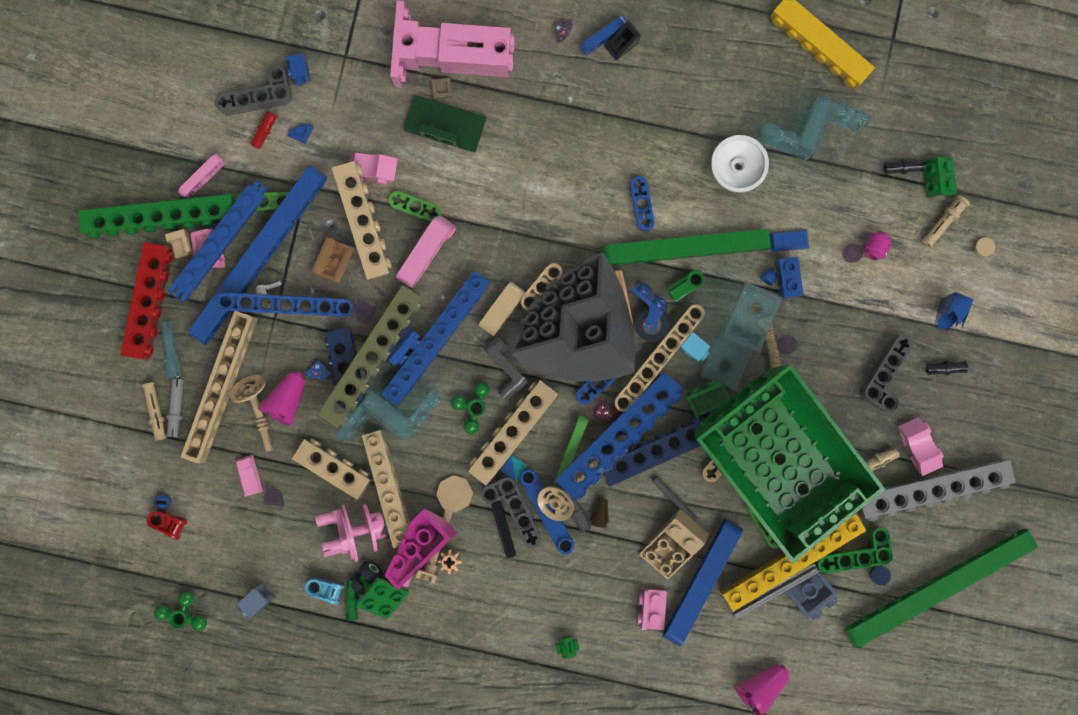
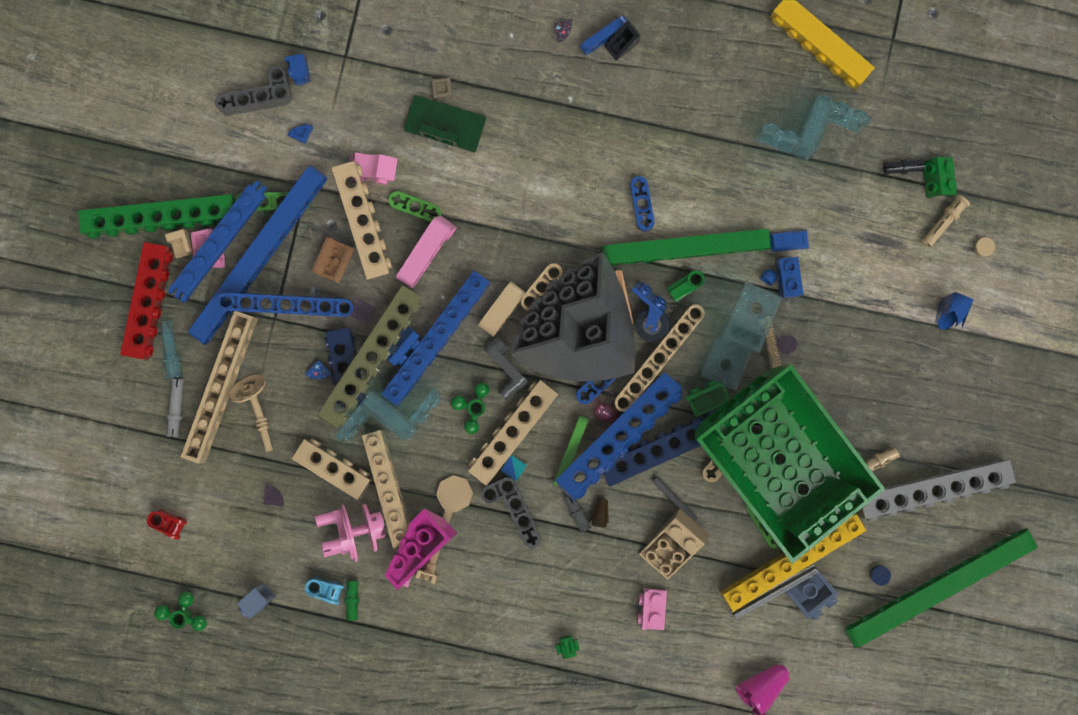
tan pin [142,382,167,441] -> none
blue hinge [154,494,171,510] -> none
bright pink beam [178,154,225,199] -> none
bright pink tile [234,455,263,497] -> none
red axle [250,111,278,149] -> none
white hand [255,281,282,294] -> none
dark pink cone [257,371,306,426] -> none
green plate [350,561,409,619] -> none
bright pink brick [390,0,515,88] -> none
light nougat gear [437,549,462,574] -> none
black axle [491,502,516,558] -> none
blue piece [520,469,574,554] -> none
tan dish [537,462,597,521] -> none
blue beam [662,519,743,647] -> none
medium azure brick [679,332,711,362] -> none
white dish [711,135,769,193] -> none
green beam [814,526,893,573] -> none
clear purple tile [842,243,863,263] -> none
dark grey beam [860,335,913,412] -> none
dark pink head [863,231,892,261] -> none
bright pink brick [898,417,944,476] -> none
black pin [926,360,968,376] -> none

